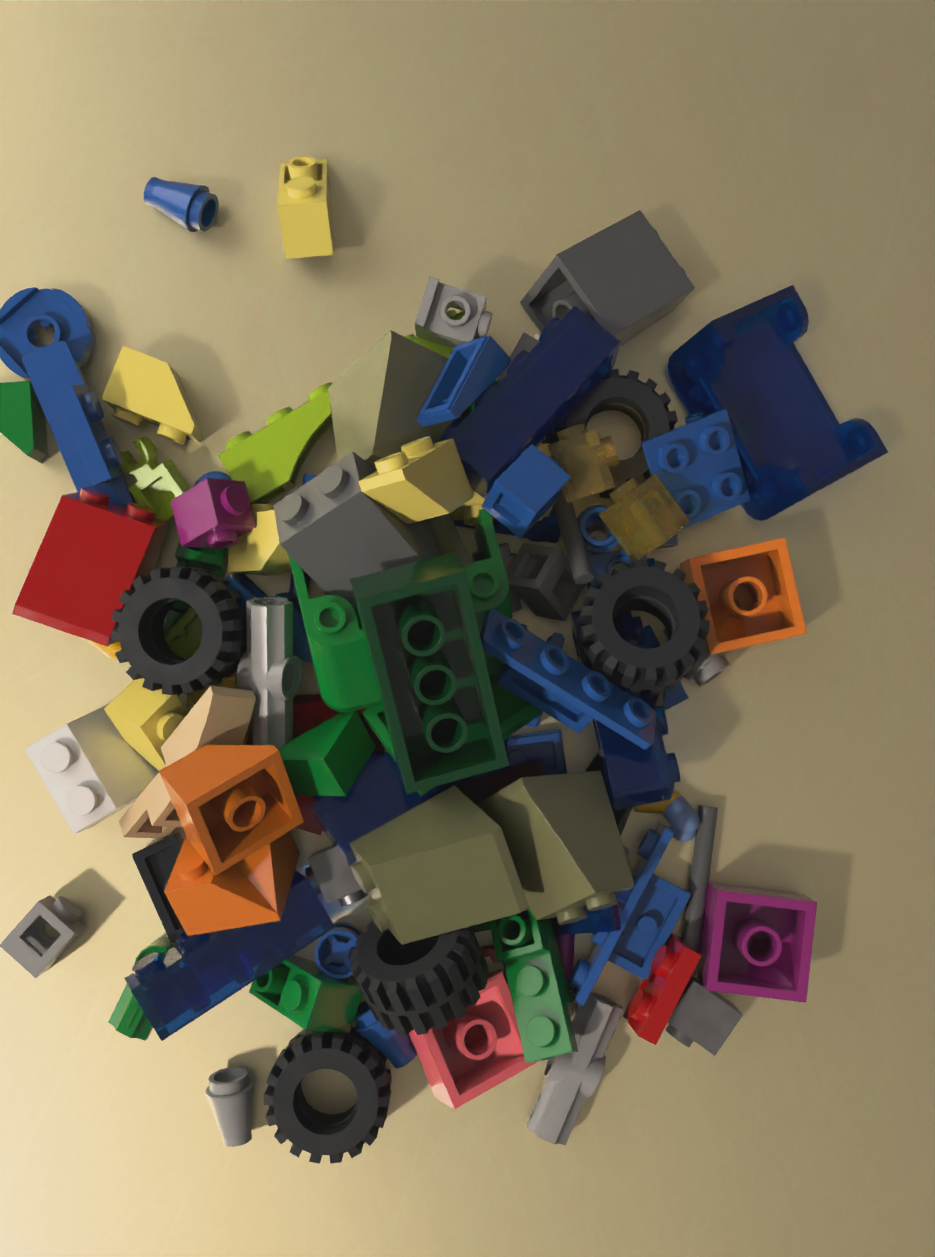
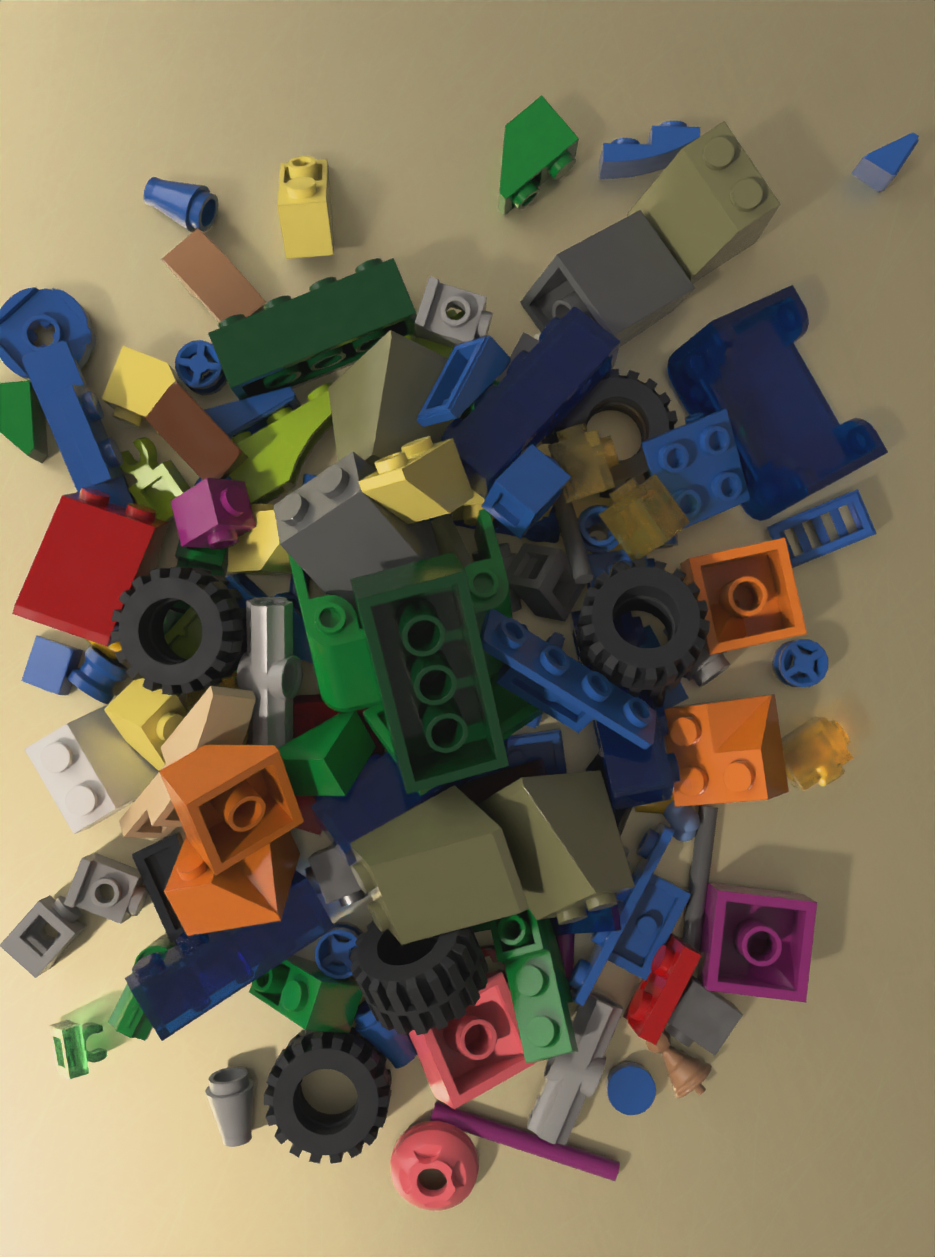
none -> slope [21,636,83,695]
none -> clear green tile [49,1020,108,1079]
none -> light grey brick [64,852,148,924]
none -> blue wheel [68,645,128,704]
none -> reddish brown slope [145,381,248,480]
none -> medium nougat slope [161,228,266,323]
none -> blue wheel [175,340,227,395]
none -> blue slope [205,386,301,439]
none -> dark green brick [208,258,417,400]
none -> coral piece [390,1121,479,1211]
none -> magenta bar [430,1101,620,1181]
none -> green slope [498,95,579,215]
none -> blue slope [599,121,700,179]
none -> blue tile [606,1062,656,1115]
none -> olive slope [627,121,781,284]
none -> medium nougat piece [646,1028,712,1098]
none -> orange slope [661,694,789,807]
none -> blue slope [767,489,877,568]
none -> blue wheel [772,639,828,687]
none -> clear yellow brick [781,716,853,791]
none -> blue slope [852,133,919,192]

